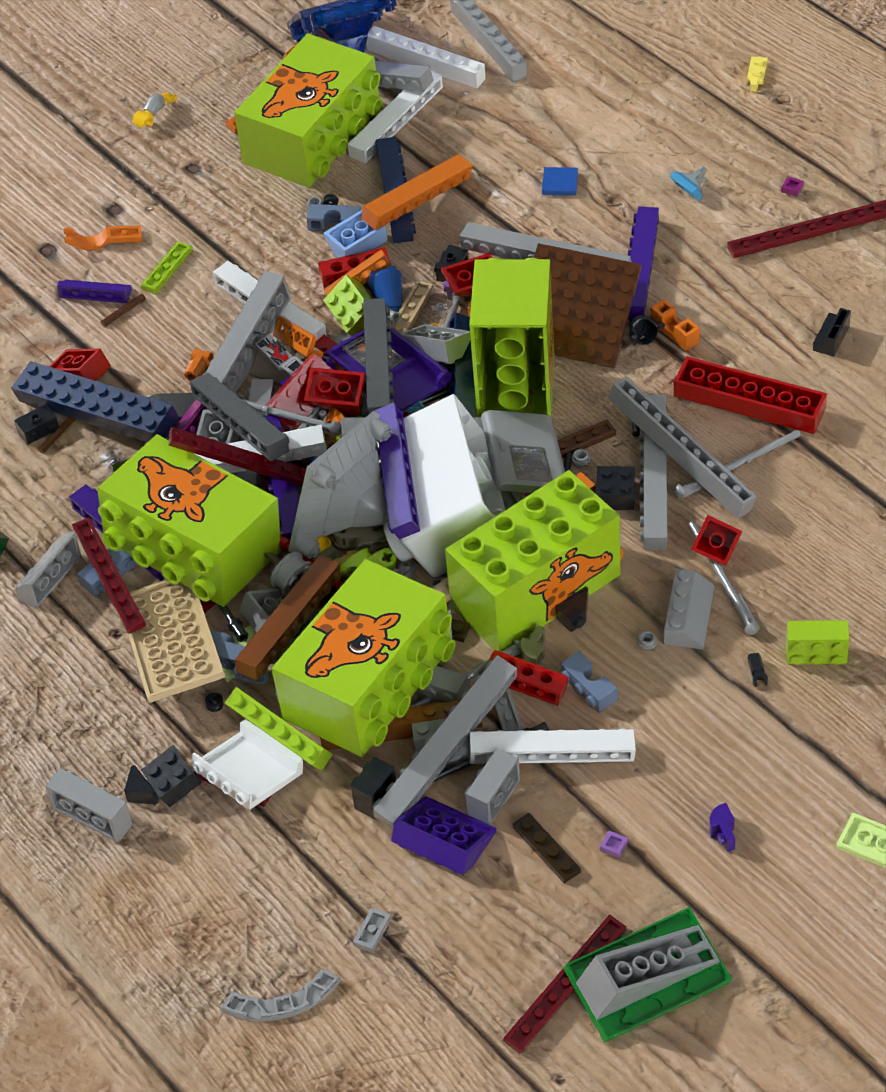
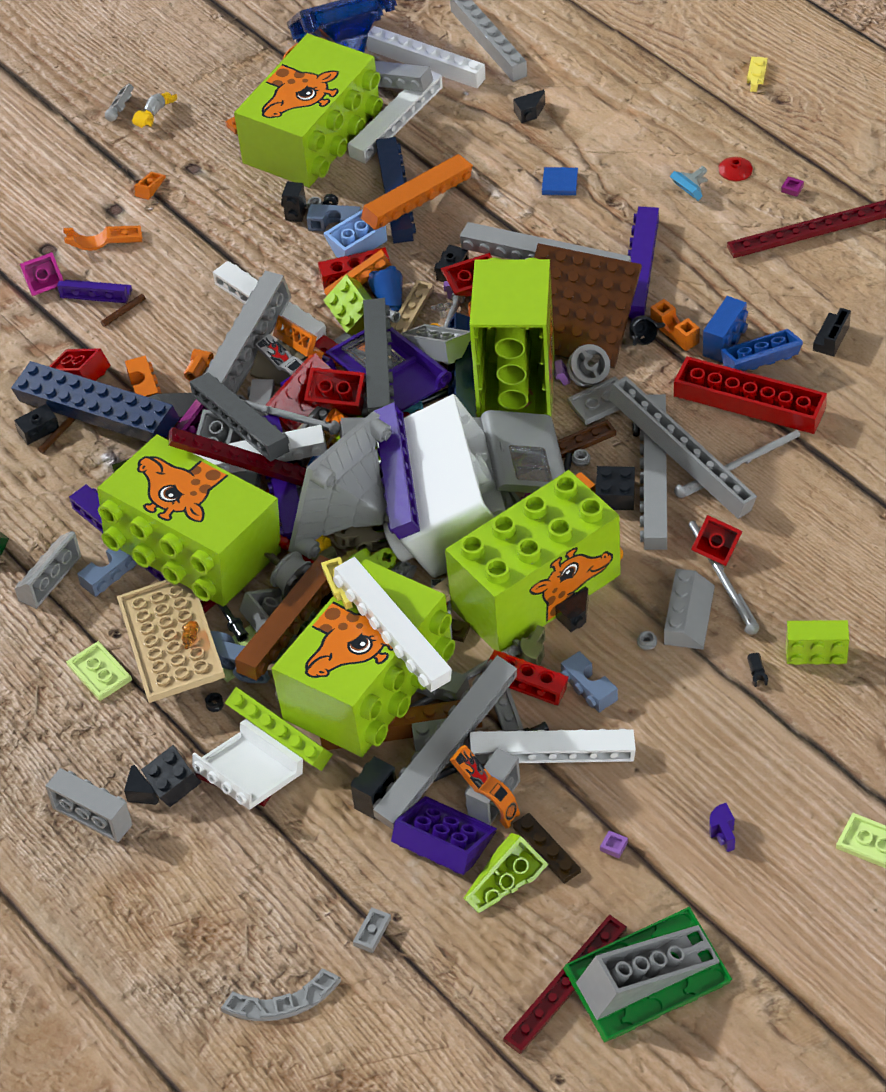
dark red plate [72,517,146,634] -> none
lime tile [141,241,193,295] -> none
none -> dark pink slope [20,252,64,296]
none -> yellowish green tile [66,641,132,701]
none -> light grey plate [105,83,134,122]
none -> orange arch [125,356,162,397]
none -> orange slope [134,171,166,200]
none -> clear orange piece [181,621,199,650]
none -> black brick [281,181,307,222]
none -> light yellow hinge [321,557,353,610]
none -> white brick [333,557,452,692]
none -> orange piece [450,745,520,829]
none -> lime wedge [463,833,548,913]
none -> black slope [513,89,546,123]
none -> medium lavender plate [554,359,570,386]
none -> light grey wheel [567,344,610,388]
none -> light grey plate [567,376,620,425]
none -> blue brick [703,296,748,363]
none -> red dish [719,157,753,181]
none -> blue slope [721,329,803,371]

